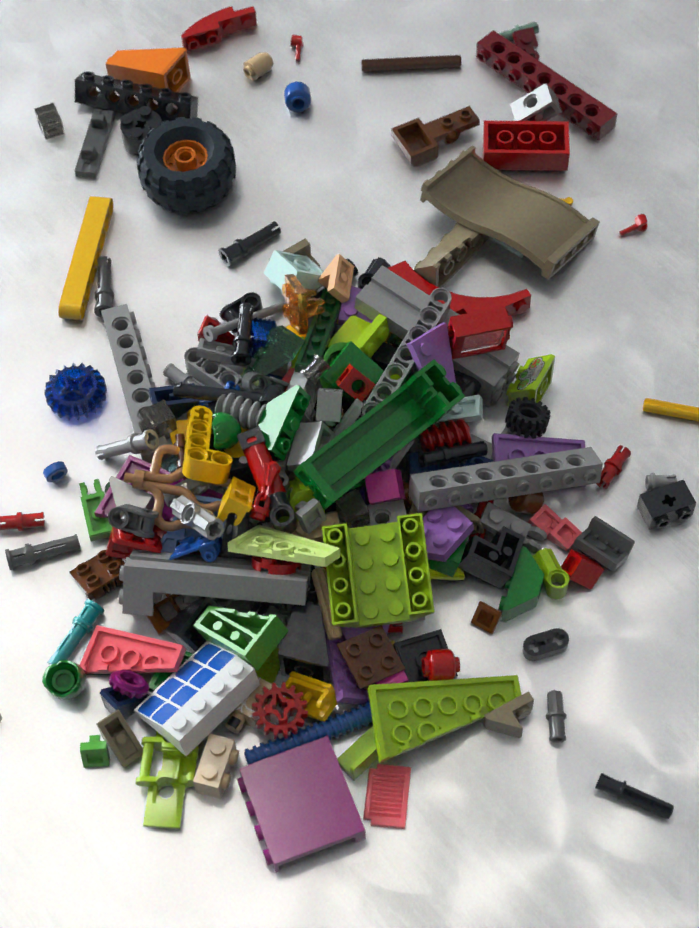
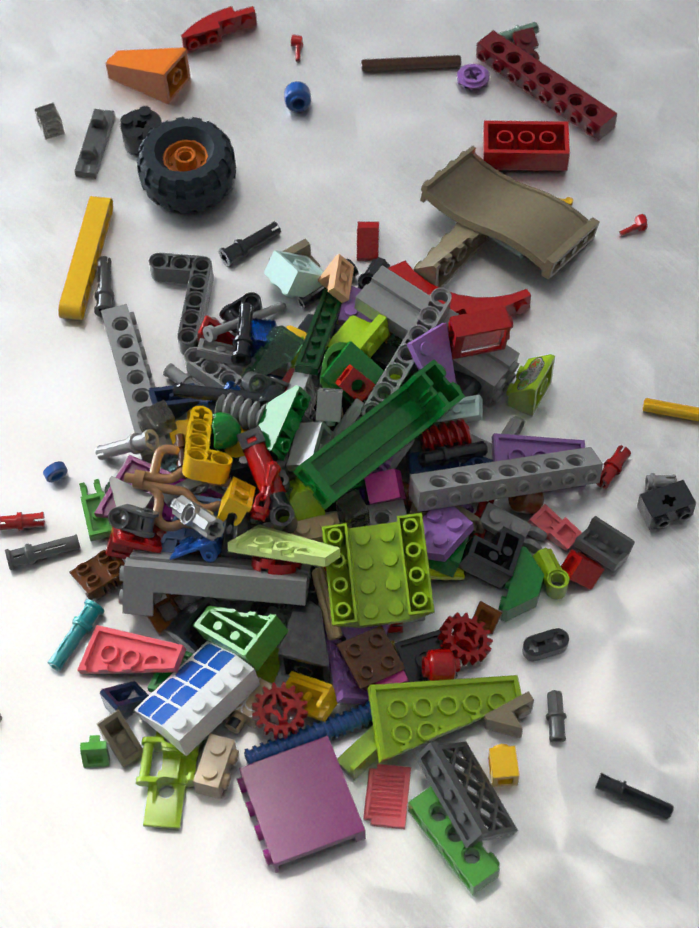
green hair [42,660,86,700] -> none
clear blue gear [44,363,107,421] -> none
black brick [75,71,198,122] -> none
magenta gear [109,670,149,698] -> none
tan brick [243,52,274,80] -> none
clear orange plate [282,274,324,335] -> none
light grey tile [295,498,327,534] -> none
clear smoke bush [300,354,331,386] -> none
reddish brown plate [391,106,480,167] -> none
black tyre [505,397,551,439] -> none
light grey brick [510,83,562,121] -> none
none -> dark grey beam [149,253,214,355]
none -> red slope [357,222,379,261]
none -> bright green brick [408,786,500,895]
none -> dark grey fence [415,741,518,848]
none -> red gear [438,612,493,666]
none -> medium lavender gear [457,64,490,91]
none -> yellow brick [488,744,519,787]

